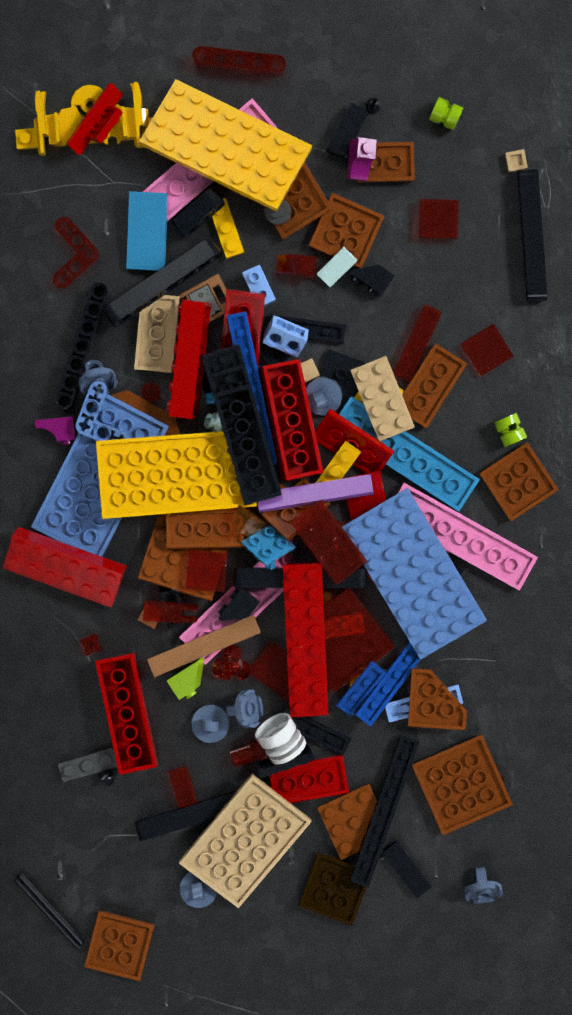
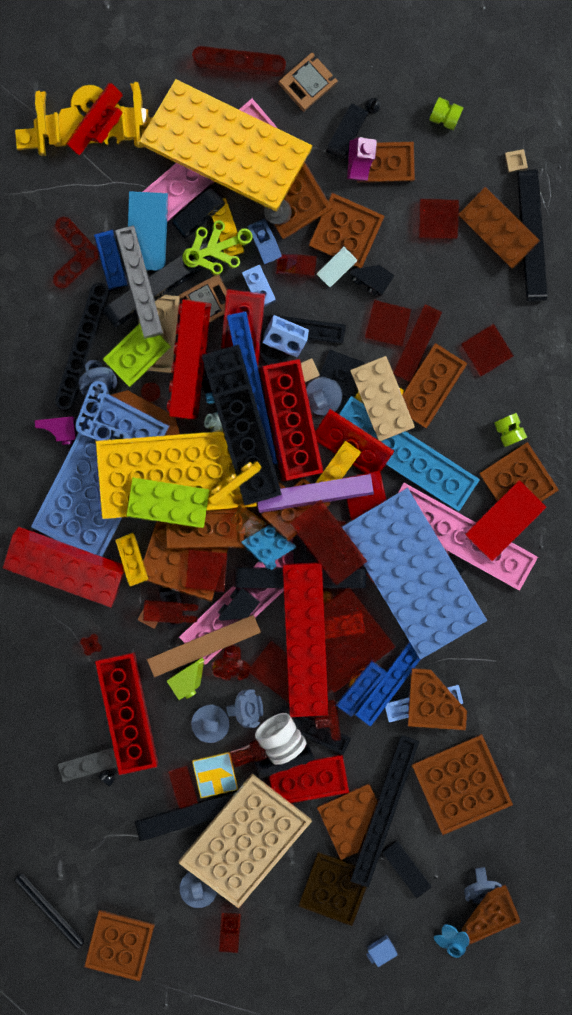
none -> blue tile [94,230,128,291]
none -> lime plate [103,323,171,387]
none -> flat silver tile [115,226,163,339]
none -> yellow plate [116,533,148,586]
none -> lime plate [126,478,210,528]
none -> lime plant [182,220,253,275]
none -> tile [192,752,238,798]
none -> yellow plate [209,461,261,505]
none -> clear red slope [219,912,241,953]
none -> medium blue slope [247,218,282,264]
none -> container [278,52,338,112]
none -> clear red tile [315,700,341,741]
none -> clear red tile [365,300,412,347]
none -> medium blue brick [366,935,398,967]
none -> dark azure plate [434,924,470,958]
none -> dark orange plate [458,187,540,268]
none -> dark orange plate [462,885,521,945]
none -> red tile [465,480,546,561]

